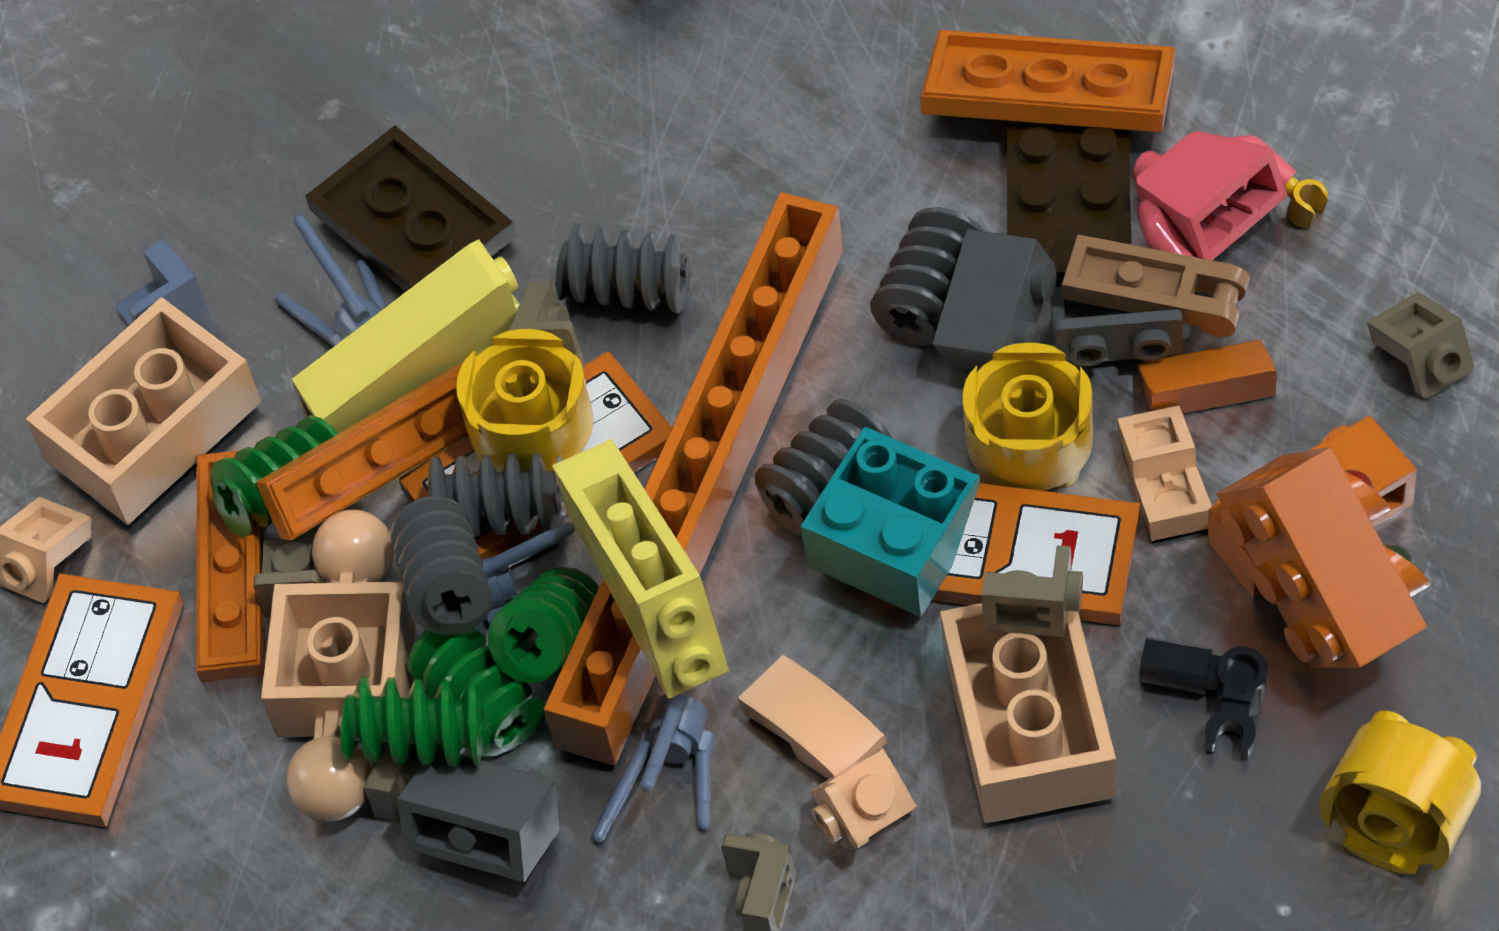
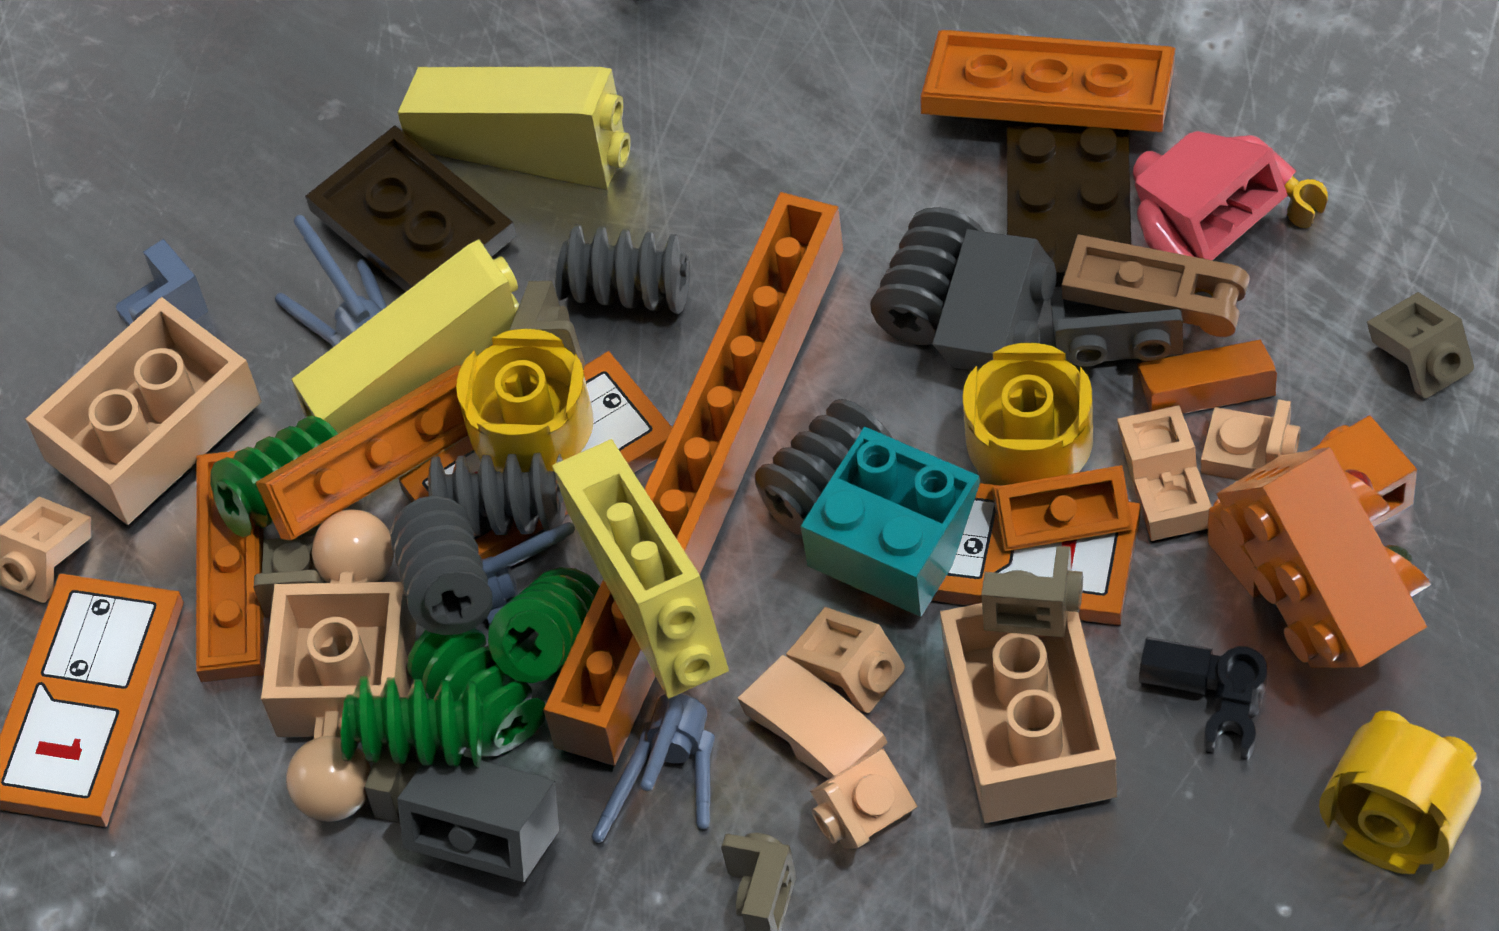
none -> light yellow slope [397,67,631,190]
none -> light nougat bracket [786,607,905,713]
none -> orange slope [991,465,1133,552]
none -> light nougat bracket [1201,399,1301,480]

